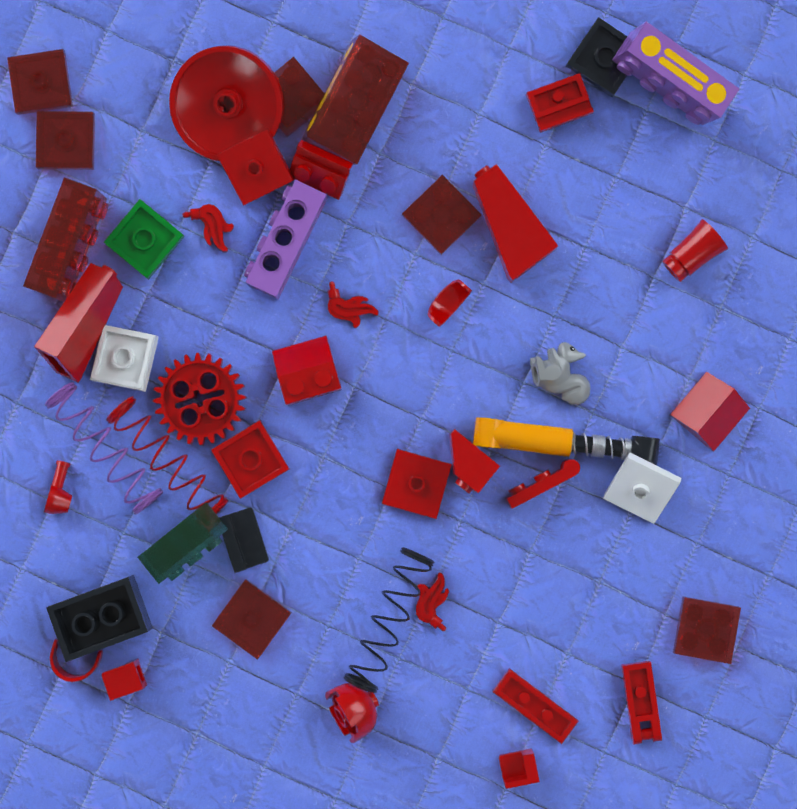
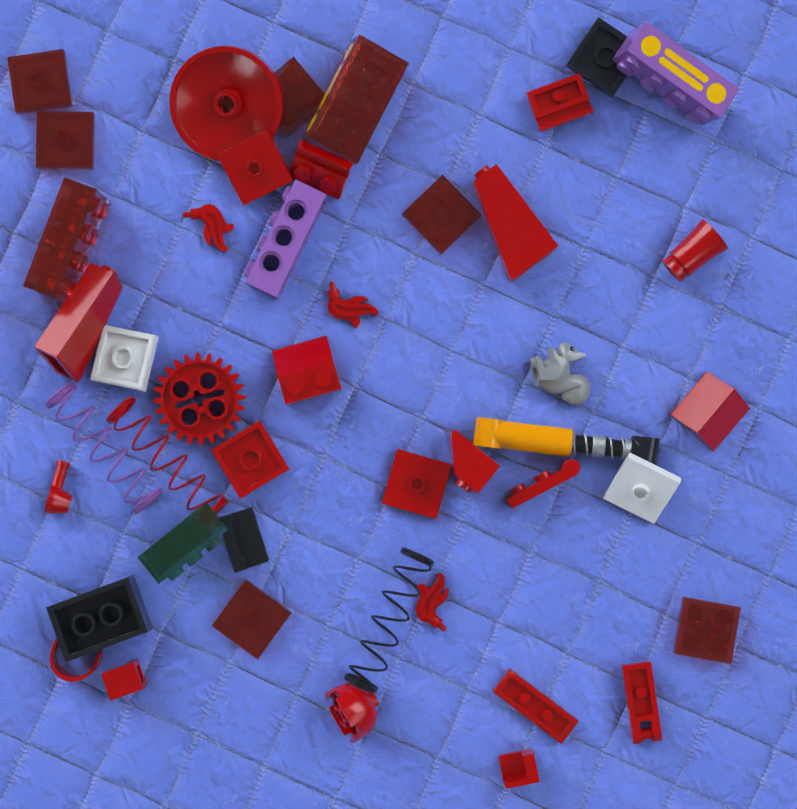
green plate [104,199,185,280] -> none
red helmet [428,279,472,327] -> none

